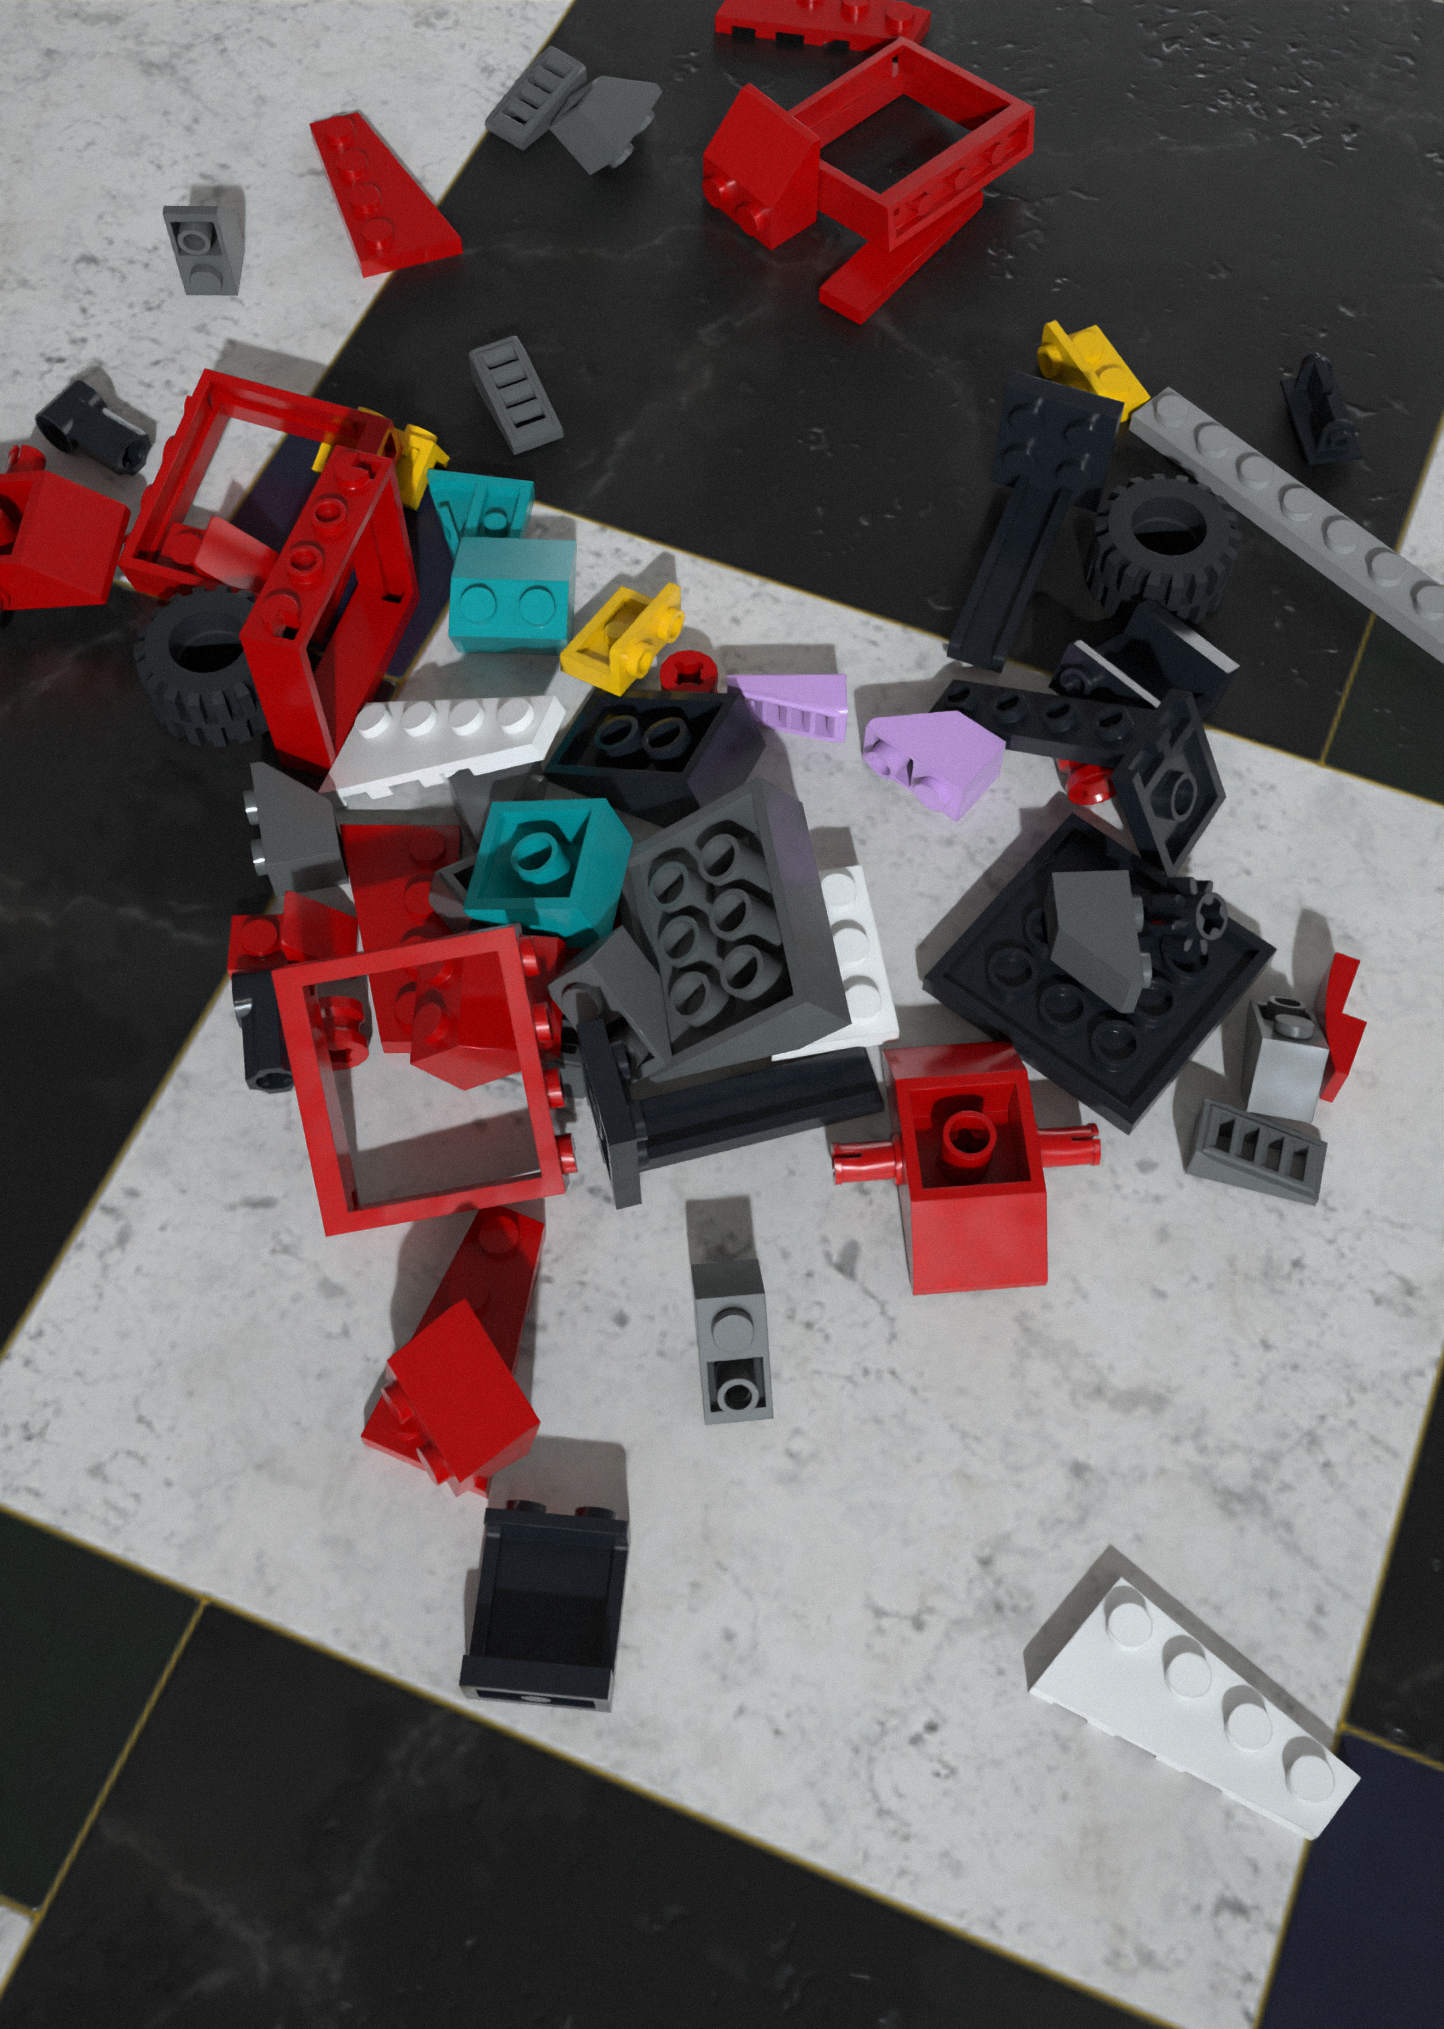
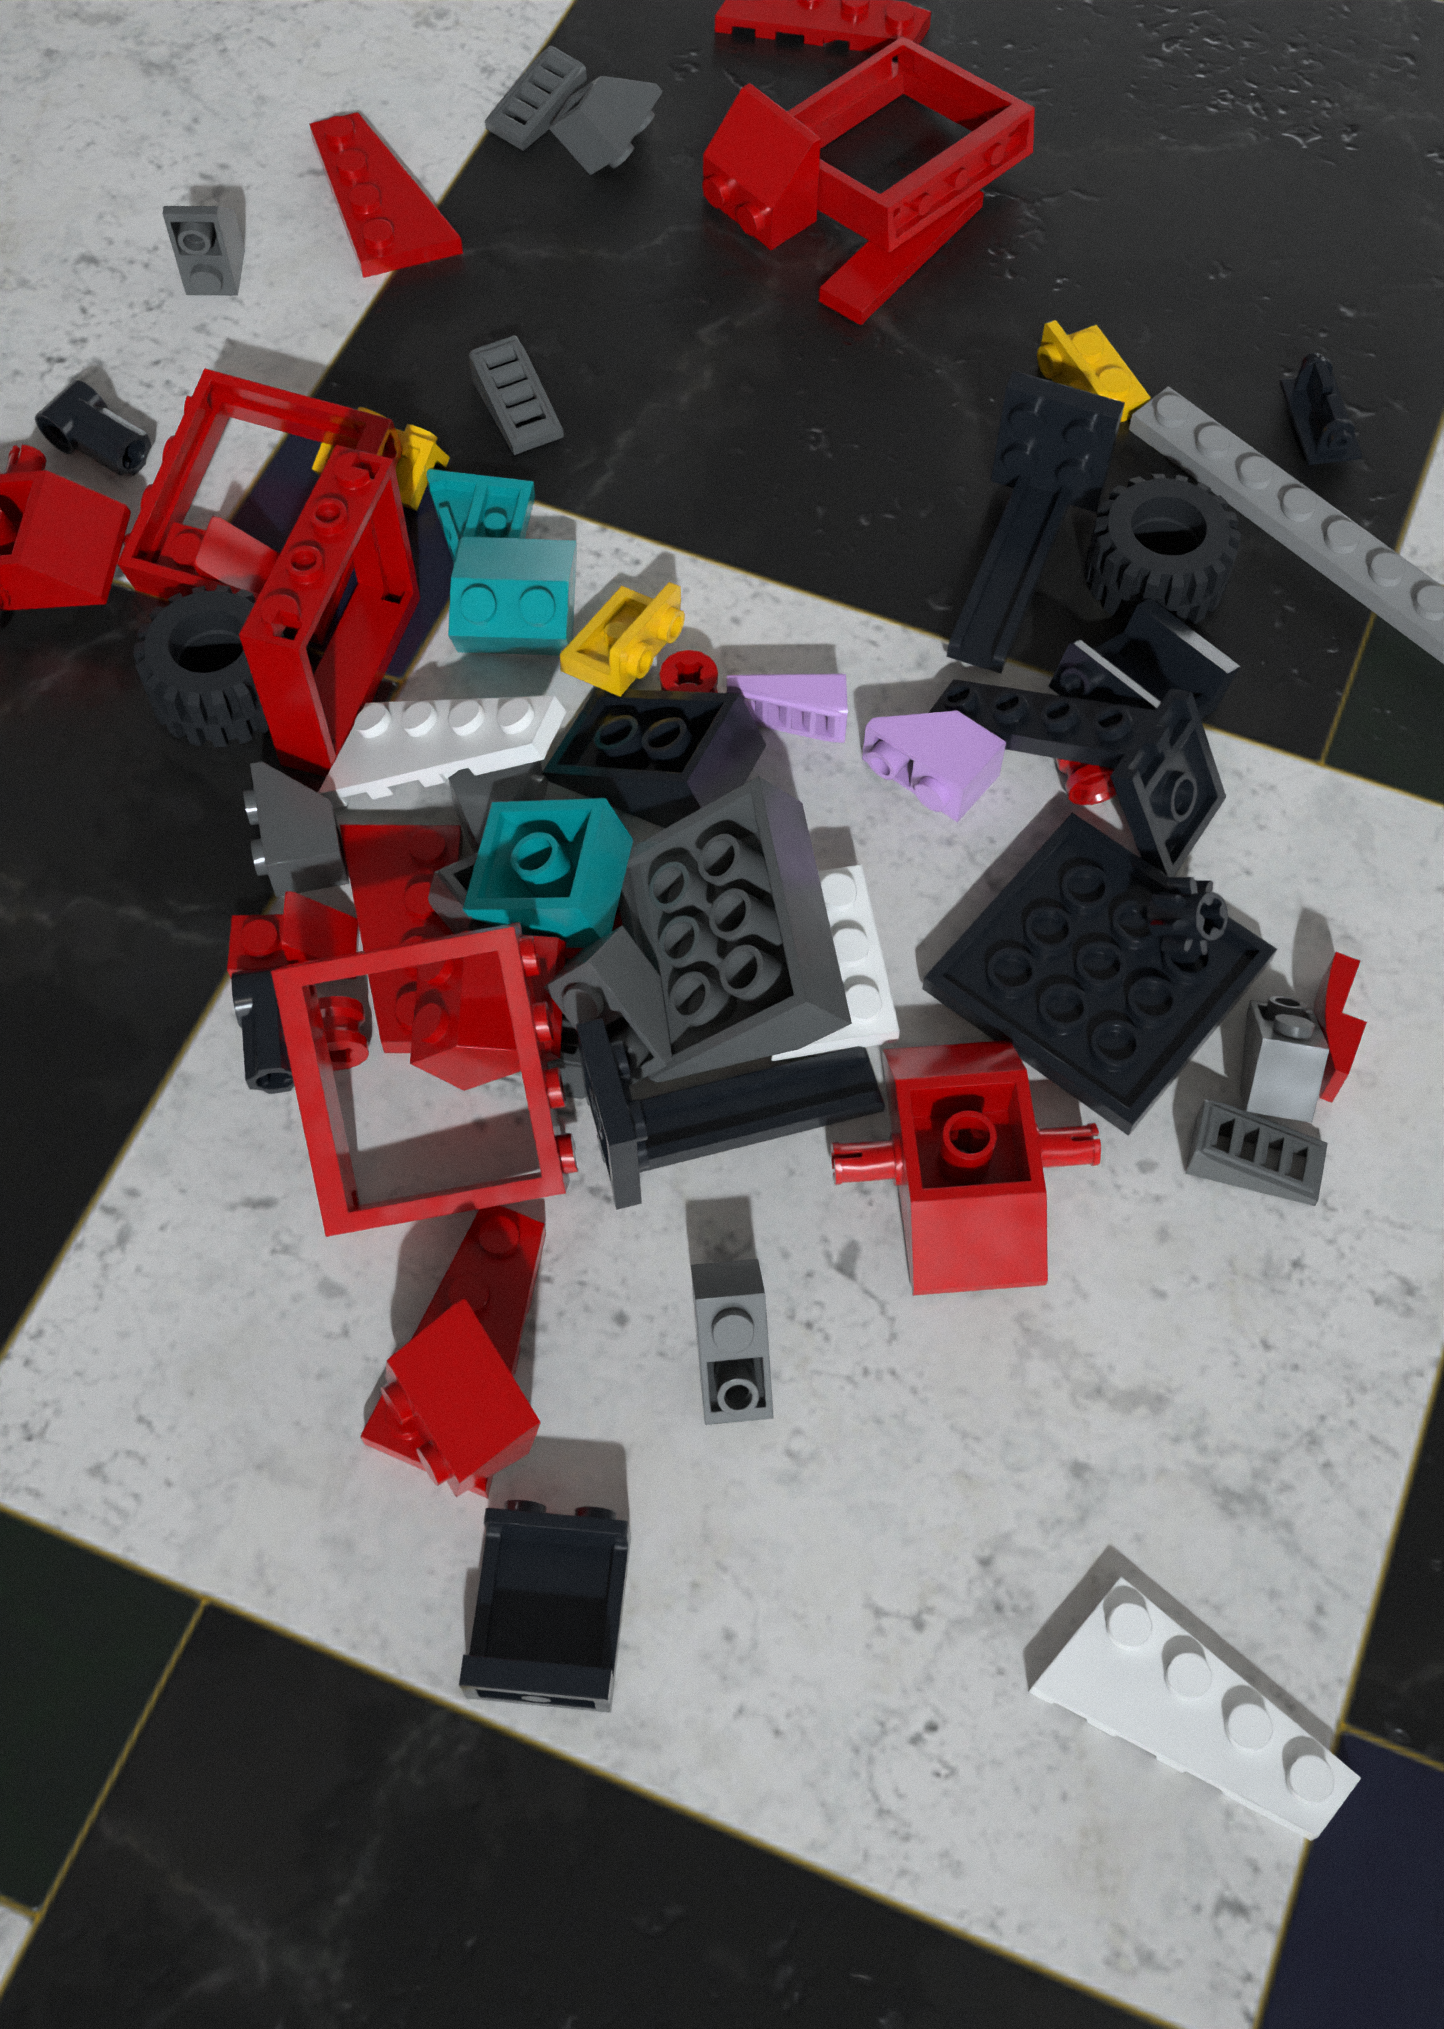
dark grey slope [1044,870,1152,1013] -> none

